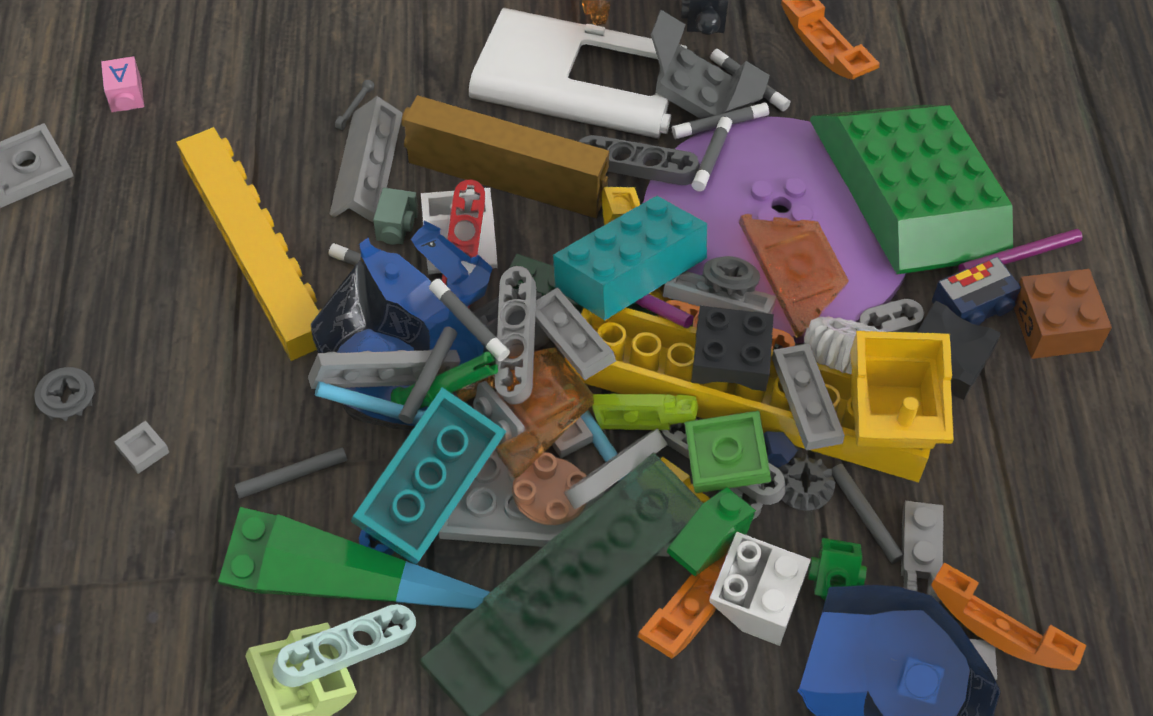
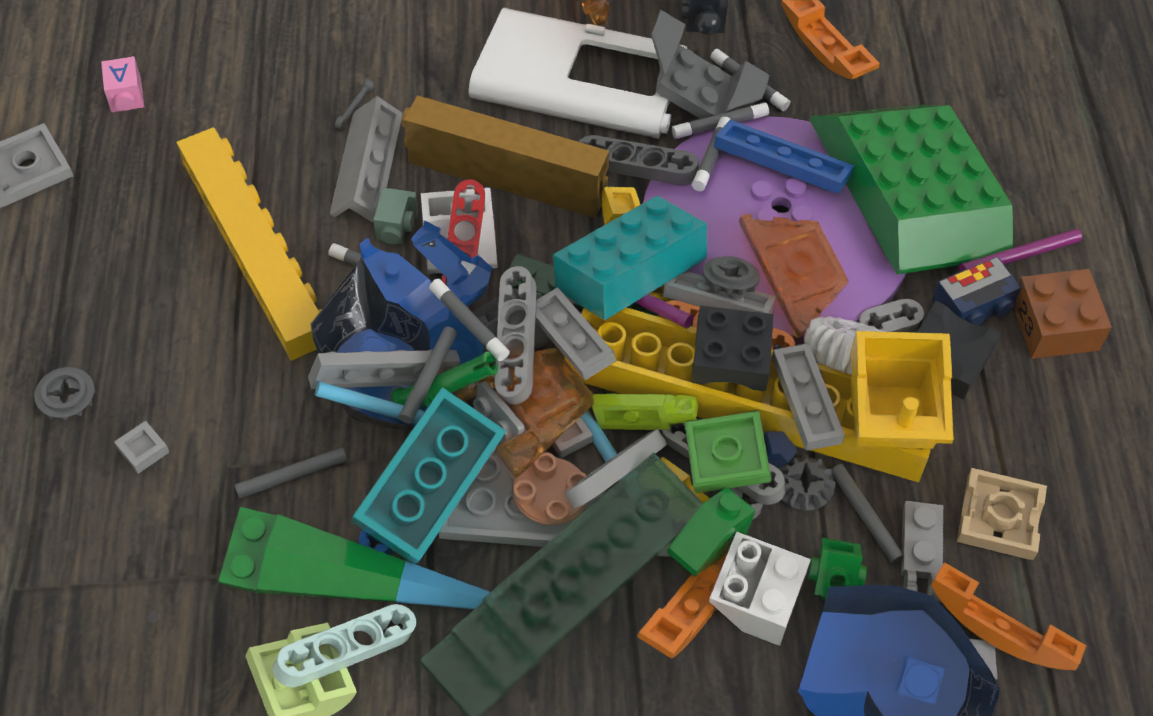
none -> blue plate [714,120,854,194]
none -> tan brick [957,468,1047,560]

